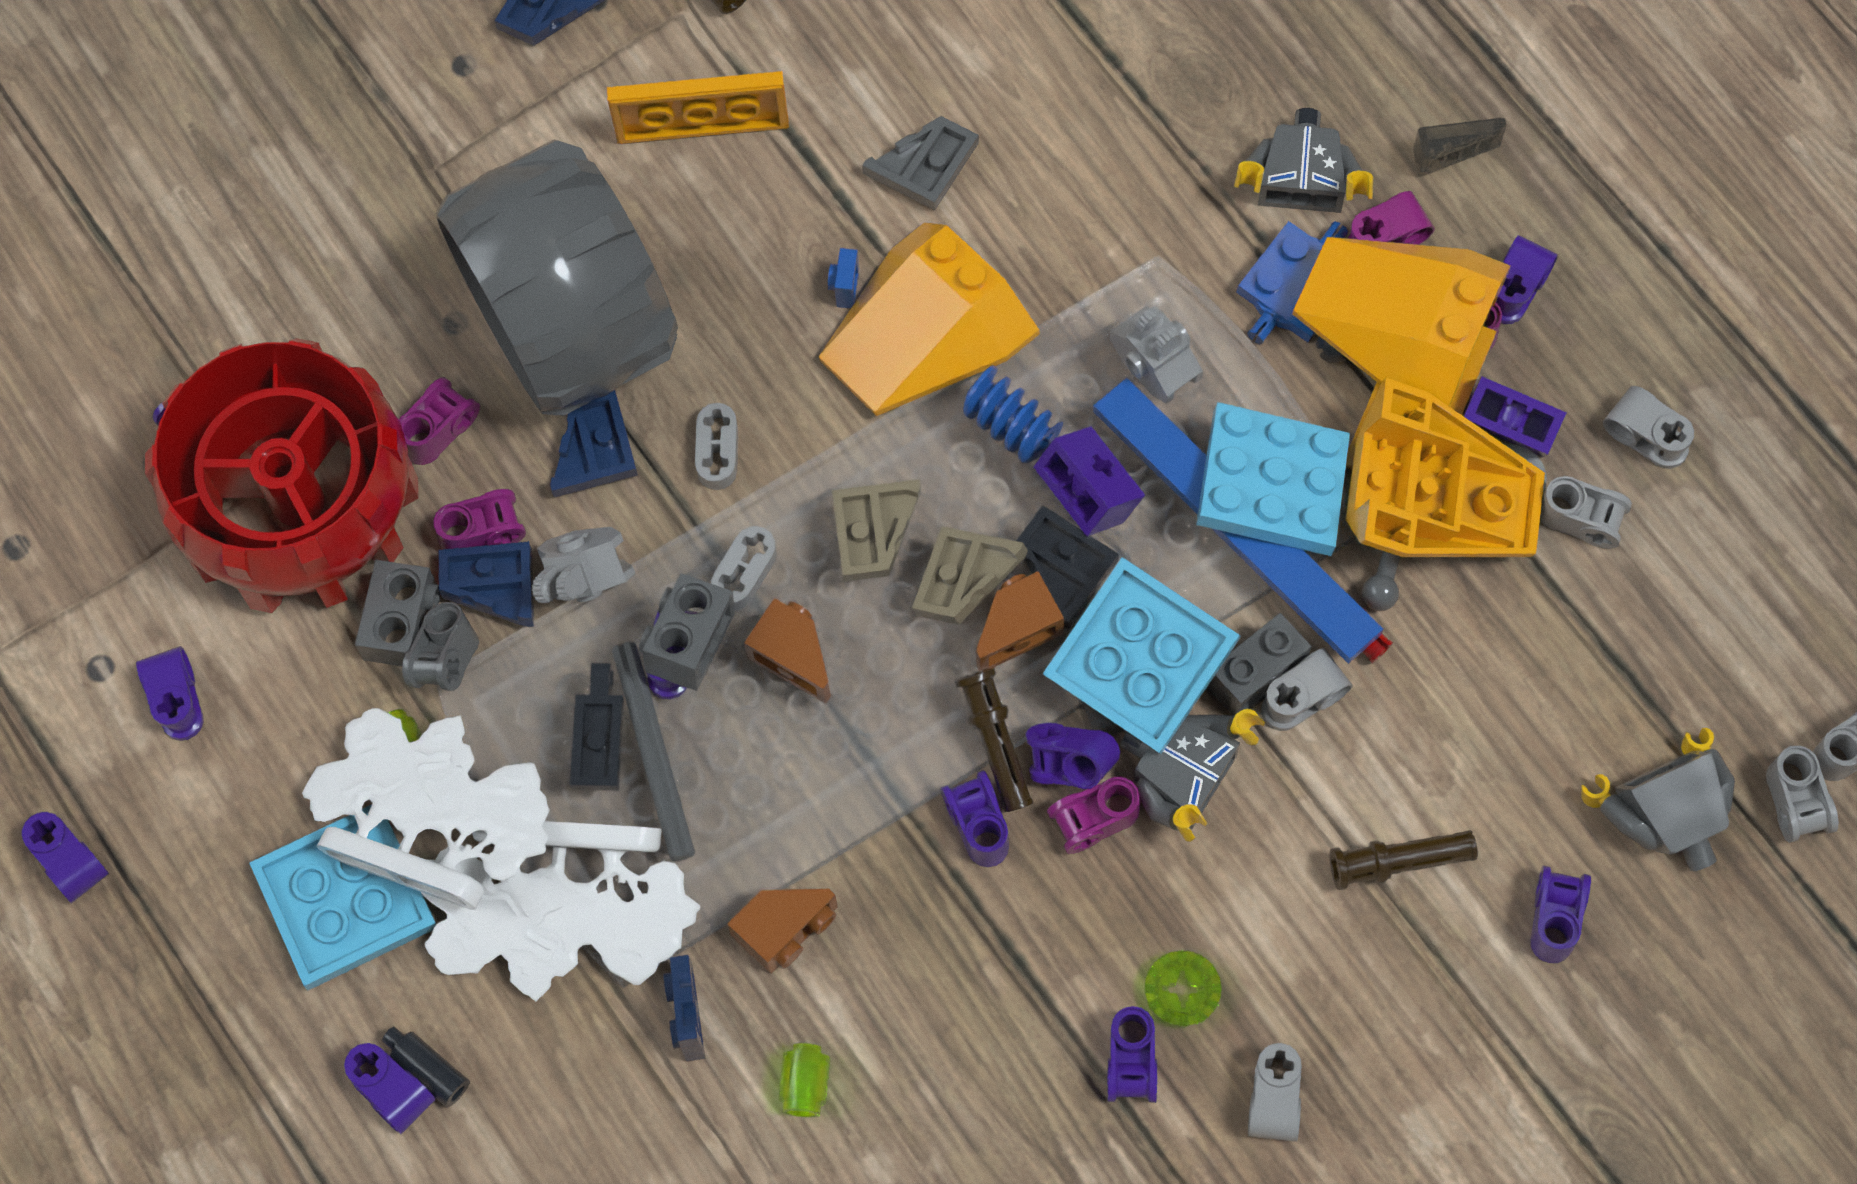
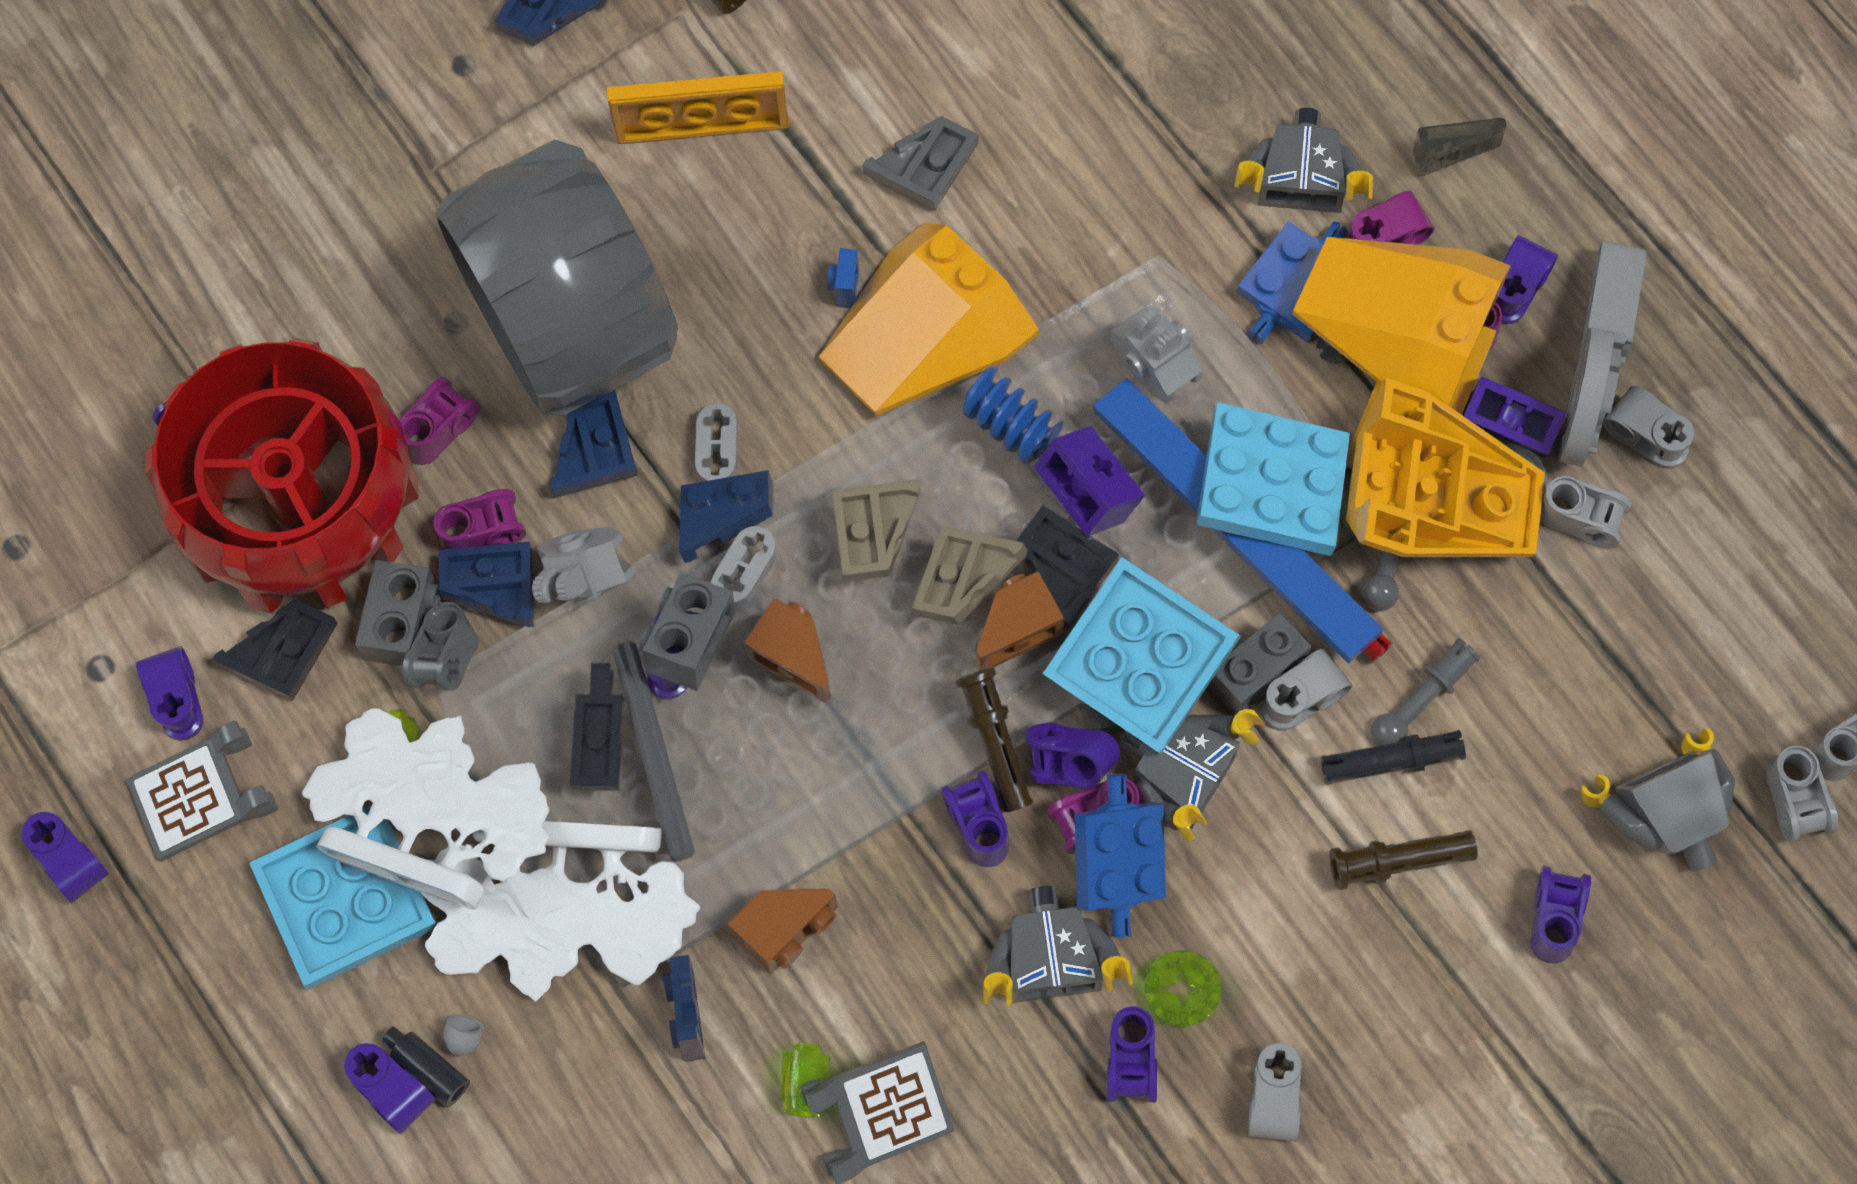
none -> flag [126,721,278,862]
none -> black wing [212,599,338,702]
none -> light grey hinge [443,1015,484,1056]
none -> dark blue wing [679,470,773,563]
none -> flag [799,1041,954,1184]
none -> dark grey torso [983,886,1133,1006]
none -> blue plate [1074,774,1166,938]
none -> black pin [1320,730,1466,785]
none -> dark grey pin [1371,638,1480,746]
none -> light grey beam [1558,241,1647,467]

